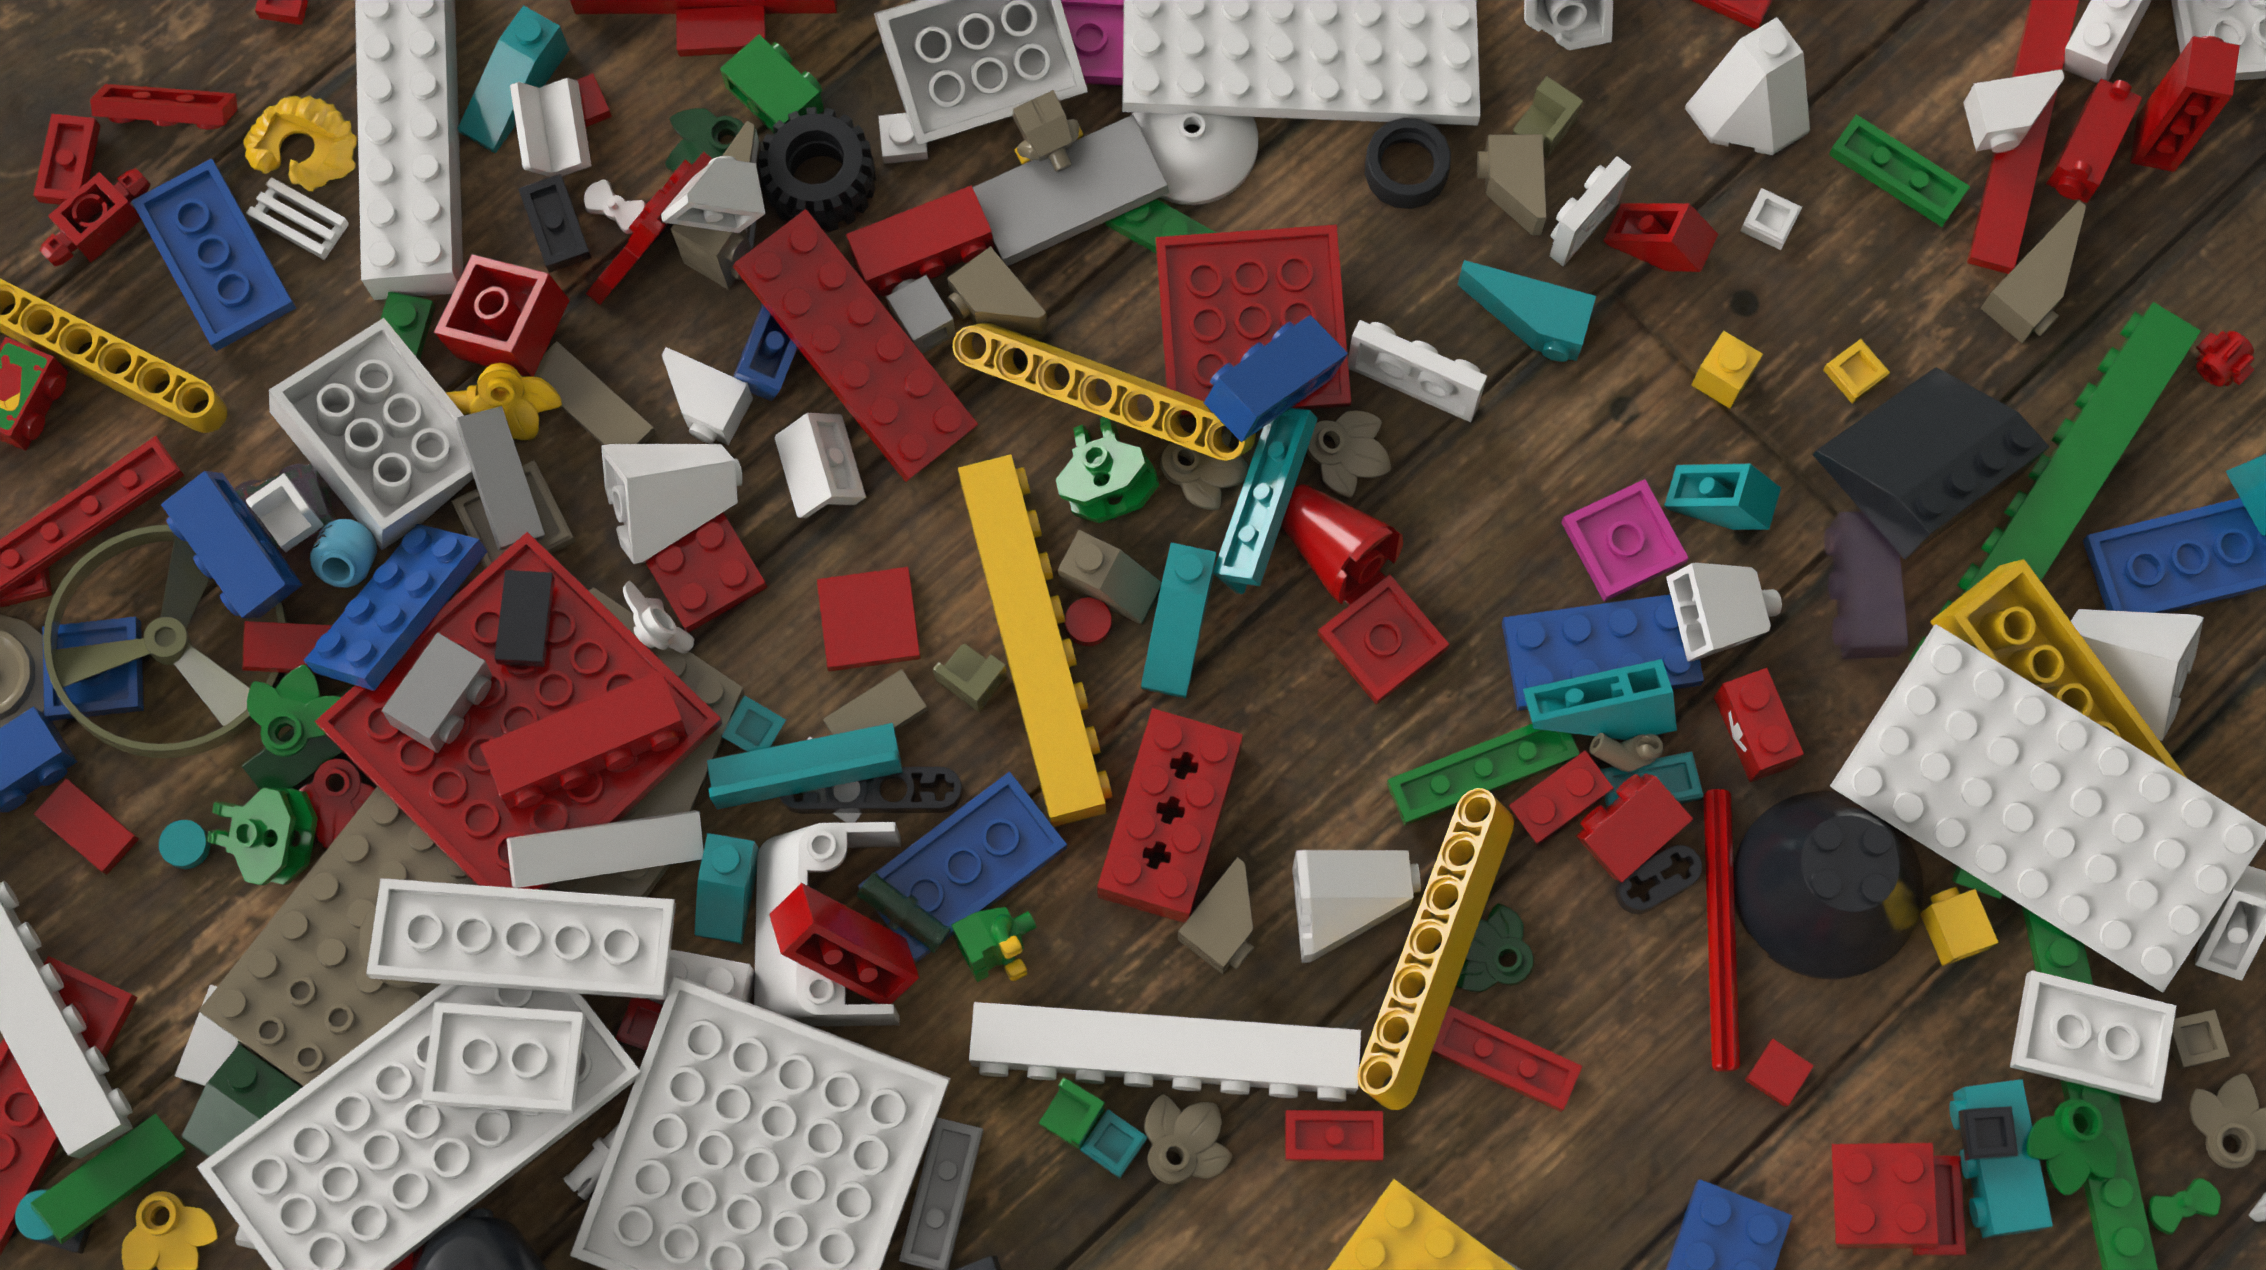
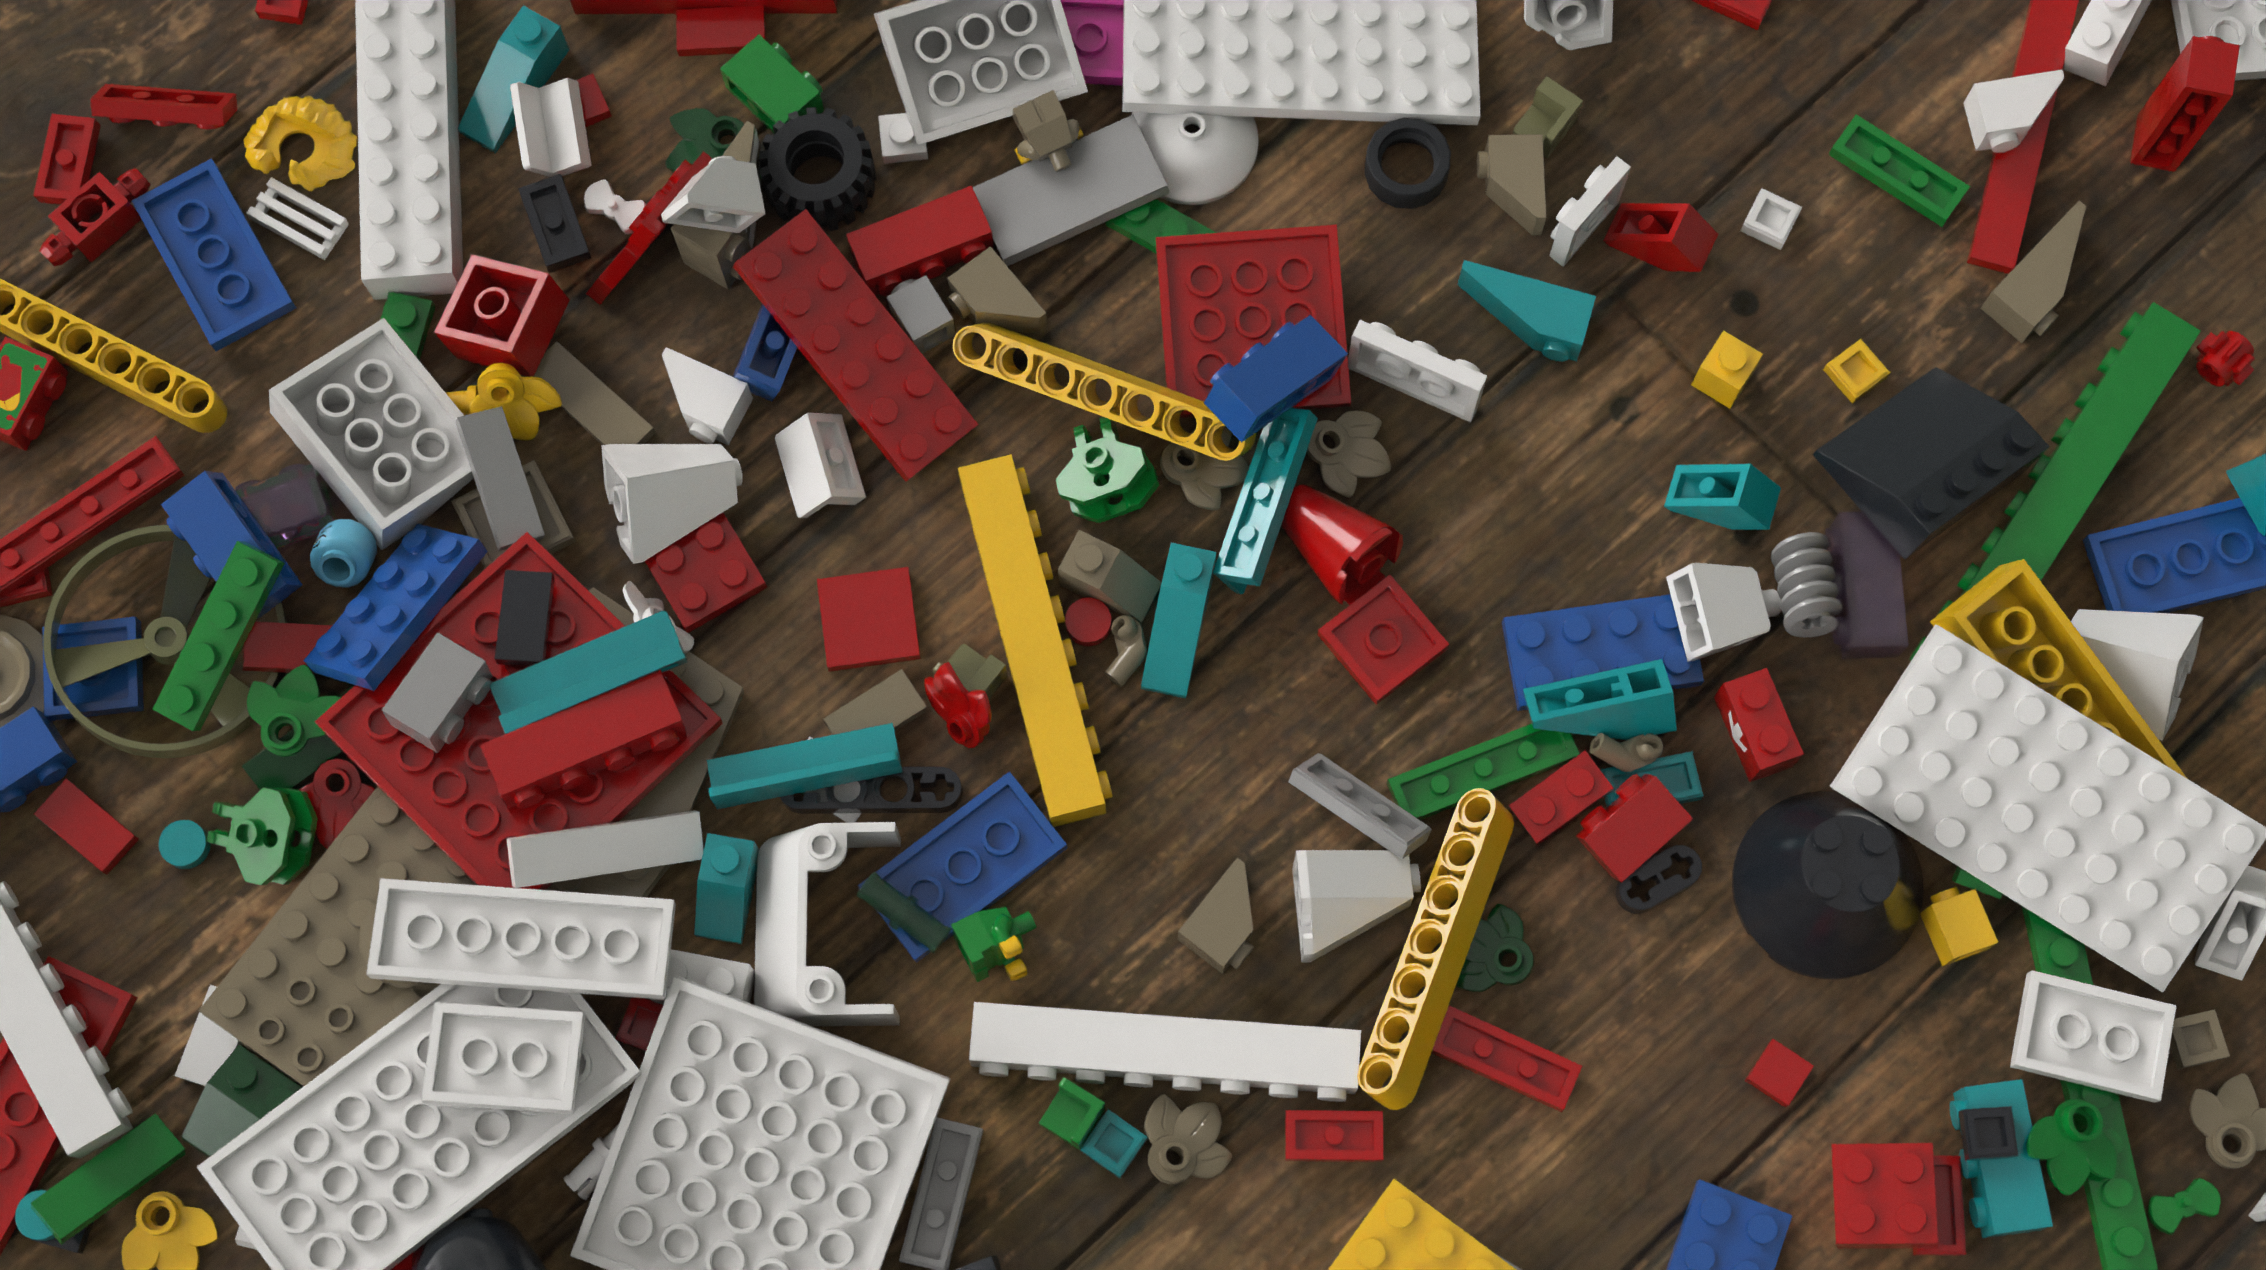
white panel [246,473,324,552] -> none
teal plate [721,695,786,752] -> none
red brick [769,883,919,1004] -> none
red brick [1097,708,1243,923] -> none
dark pink plate [1561,479,1689,602] -> none
white slope [1685,17,1810,155] -> none
red axle [1704,789,1740,1072] -> none
red brick [2046,78,2142,203] -> none
none -> green plate [152,541,285,731]
none -> teal panel [490,611,688,734]
none -> red plate [924,662,992,748]
none -> dark tan arm [1104,615,1148,687]
none -> light grey tile [1288,753,1431,859]
none -> light grey piece [1771,532,1842,638]

